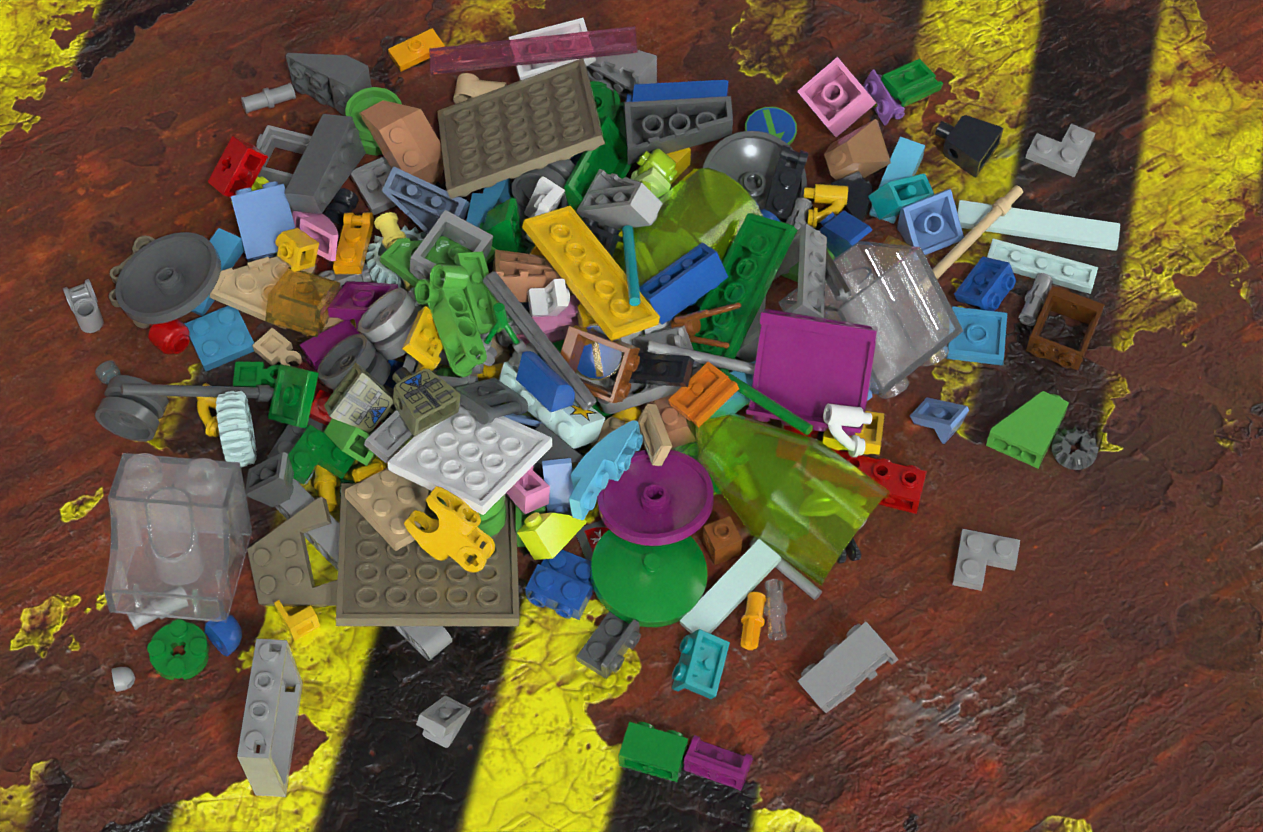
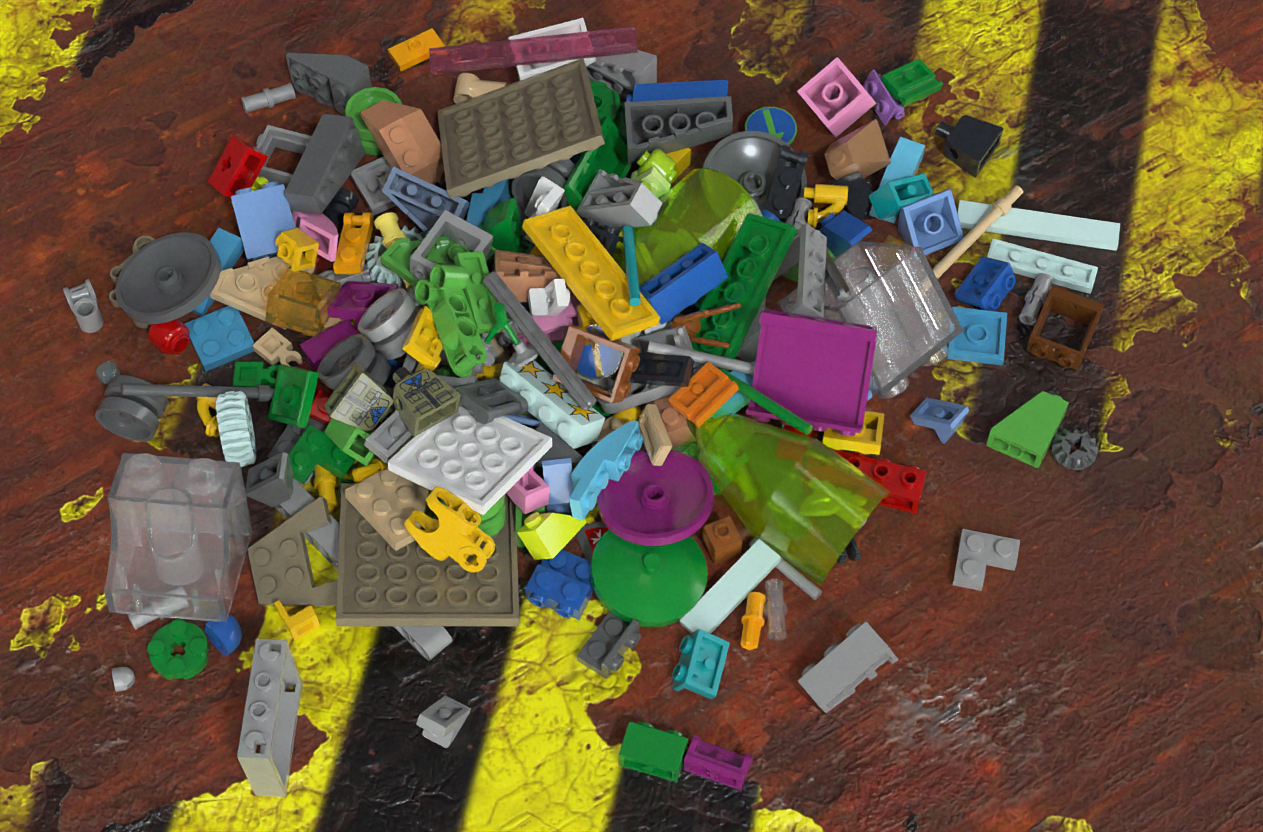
blue brick [516,351,575,413] -> none
white plant [823,404,872,457] -> none
light grey plate [1026,124,1095,177] -> none

